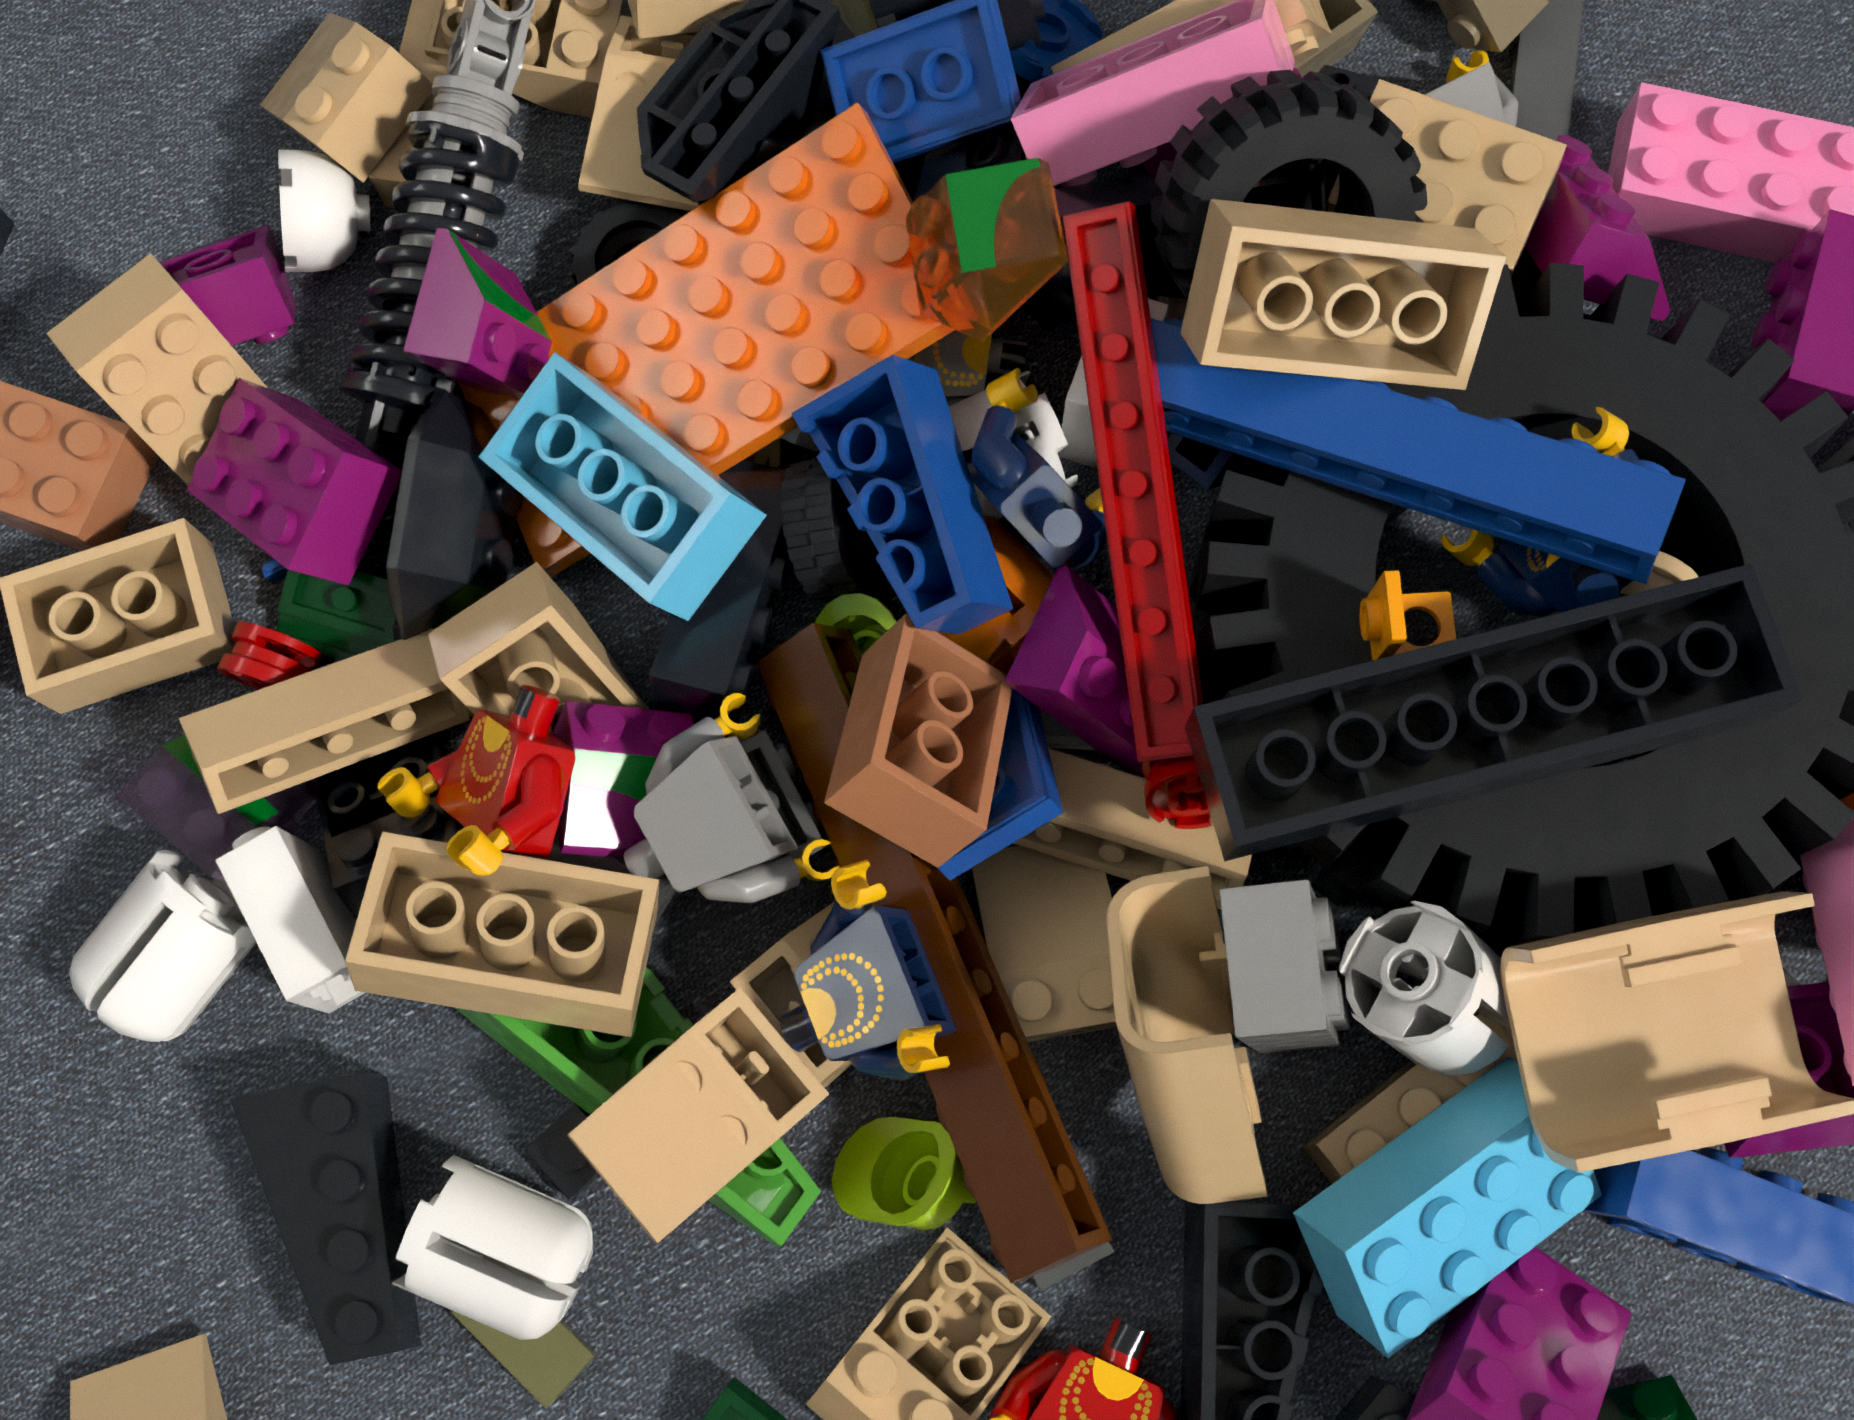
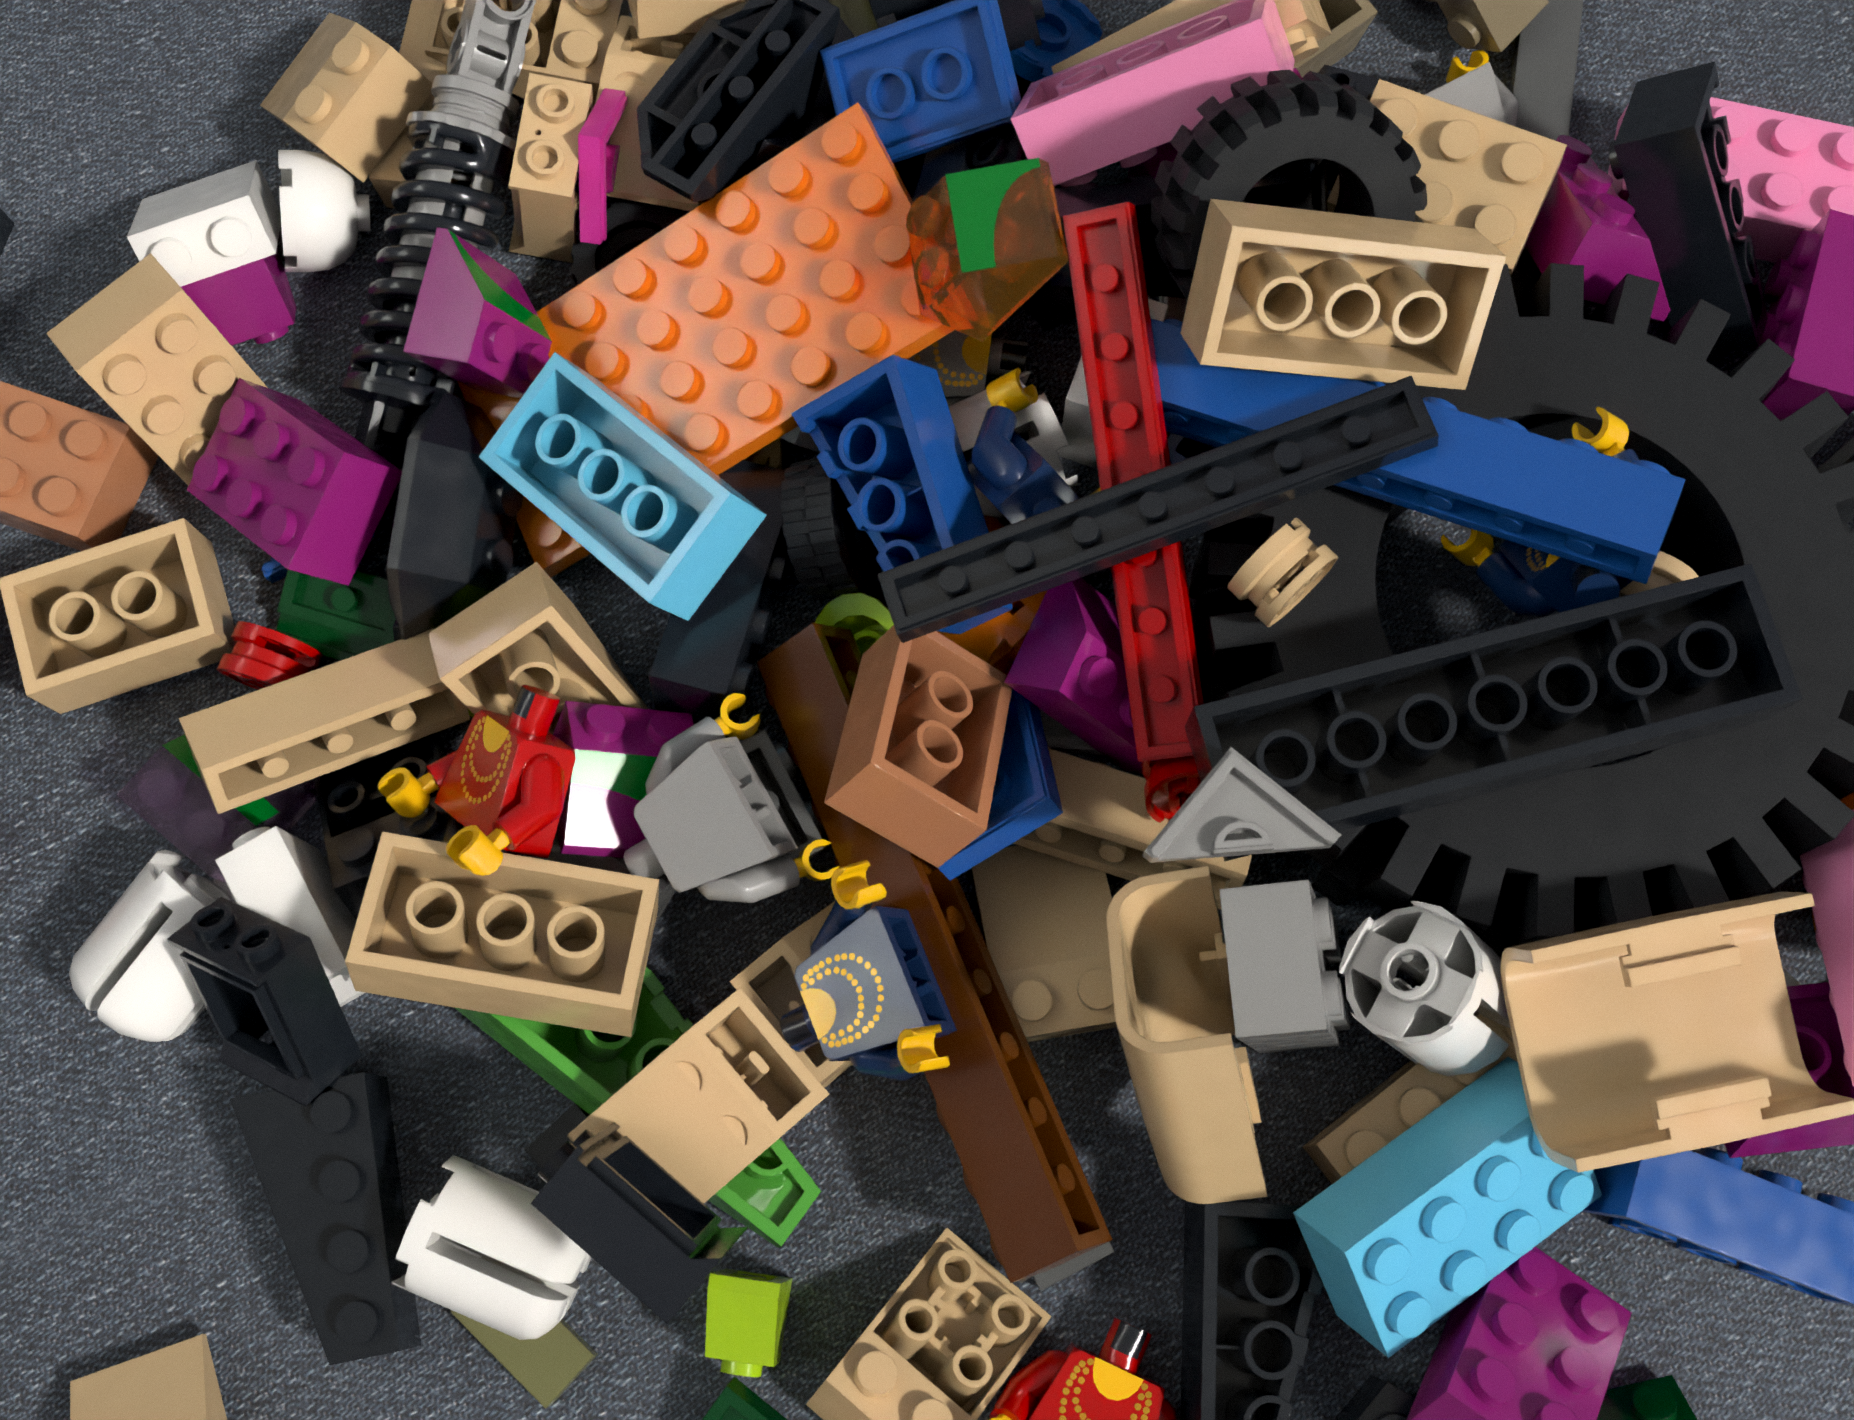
lime piece [832,1117,976,1231] -> none
light orange bracket [1359,570,1456,661] -> none
none -> white brick [127,160,281,287]
none -> black window [167,897,362,1106]
none -> tan window [508,73,593,263]
none -> black window [531,1123,748,1324]
none -> dark pink tile [578,88,628,245]
none -> lime slope [705,1268,792,1377]
none -> black tile [878,375,1439,643]
none -> light grey tile [1142,747,1341,863]
none -> tan wheel [1227,517,1338,627]
none -> black wedge [1609,62,1766,355]

